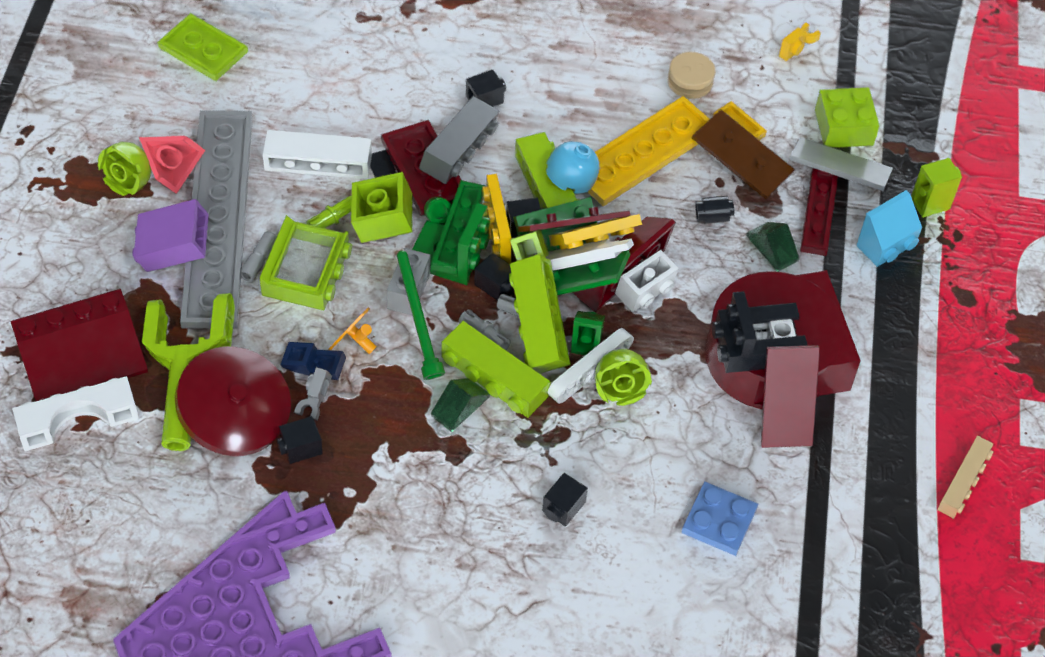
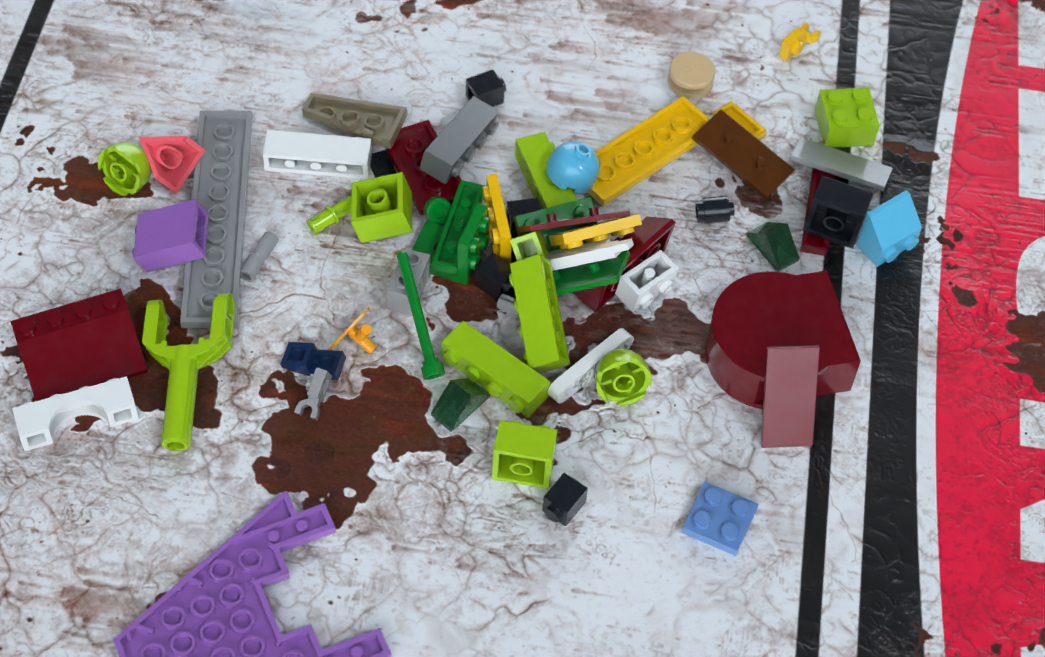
lime tile [158,13,248,81] -> none
dark red dish [175,346,291,456] -> none
lime window [260,215,352,311] -> none
black brick [276,416,323,464] -> none
light grey pin [459,309,511,350] -> none
green slope [570,311,605,355] -> none
black brick [712,291,808,373] -> none
lime brick [911,158,962,218] -> none
tan piece [938,436,993,519] -> none
none -> dark tan wing [302,93,408,149]
none -> lime brick [492,420,558,489]
none -> black brick [803,176,873,249]

